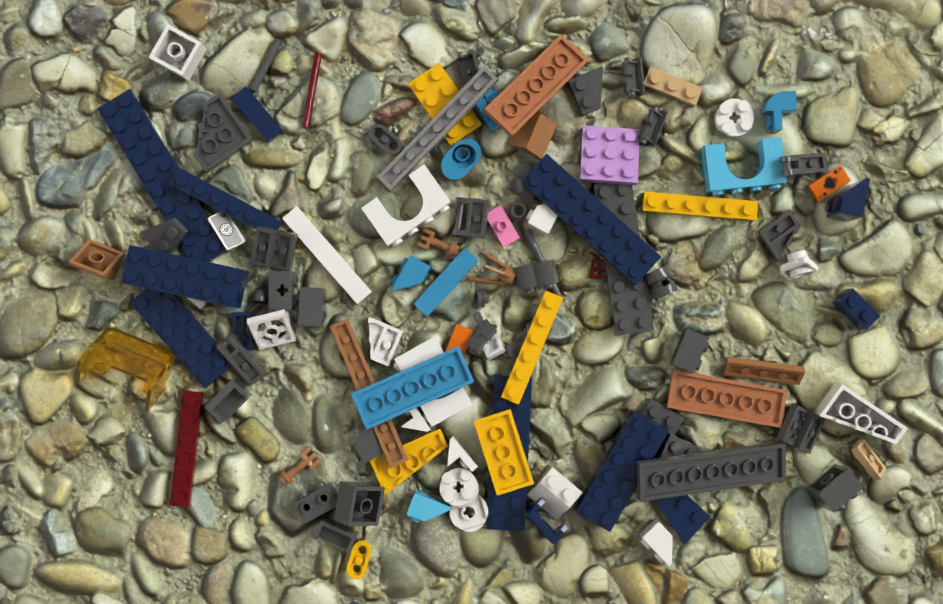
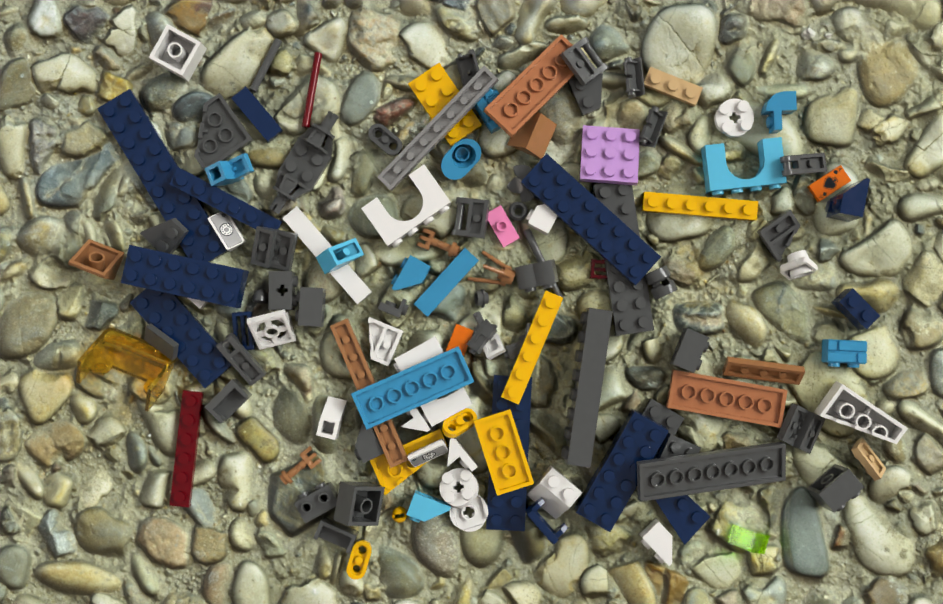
none -> dark grey tile [144,323,179,361]
none -> dark azure brick [204,153,254,186]
none -> dark grey plate [269,111,339,214]
none -> medium azure slope [316,238,365,274]
none -> white slope [316,396,347,440]
none -> dark grey bracket [378,299,409,318]
none -> yellow hinge [392,506,407,523]
none -> slope [407,439,448,467]
none -> yellow plate [442,408,477,438]
none -> dark grey plate [560,37,609,86]
none -> dark grey brick [561,308,613,468]
none -> clear neon green slope [727,523,770,554]
none -> dark azure brick [821,339,867,368]

